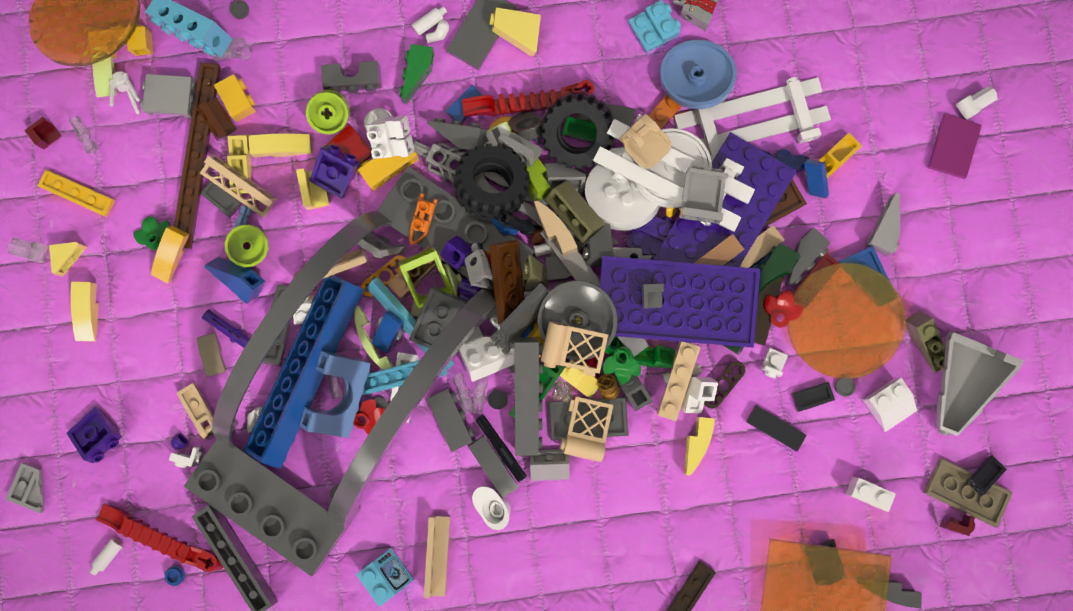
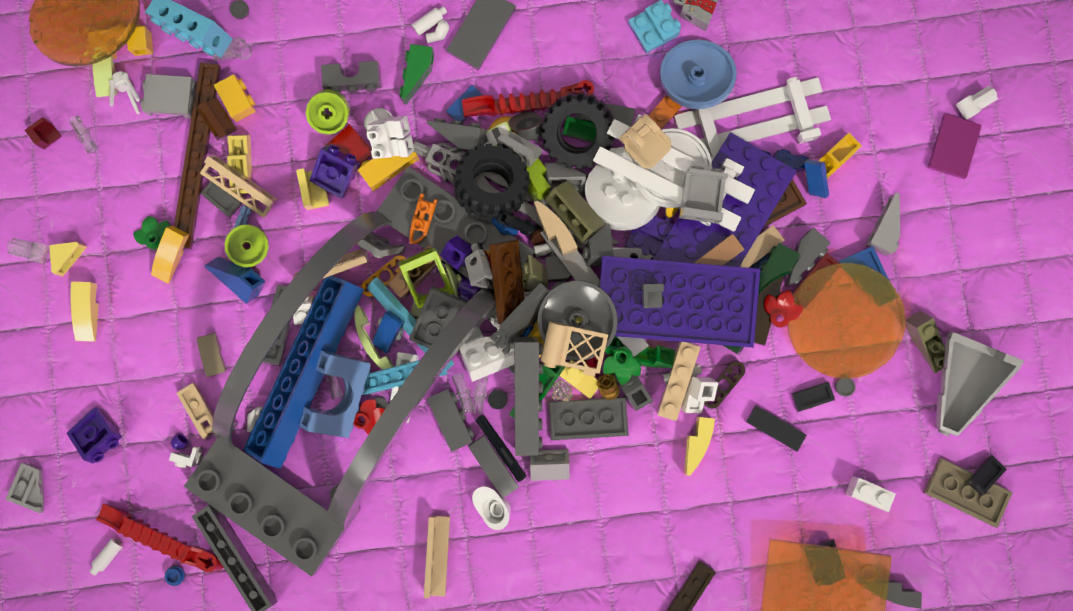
yellow tile [37,169,115,217] -> none
dark purple pin [202,309,250,348] -> none
light yellow slope [249,134,312,158] -> none
medium azure slope [356,547,414,607] -> none
light yellow slope [489,8,541,56] -> none
tan piece [560,396,613,462] -> none
white bracket [760,348,788,379] -> none
white slope [862,378,917,432] -> none
dark red bracket [940,515,975,536] -> none

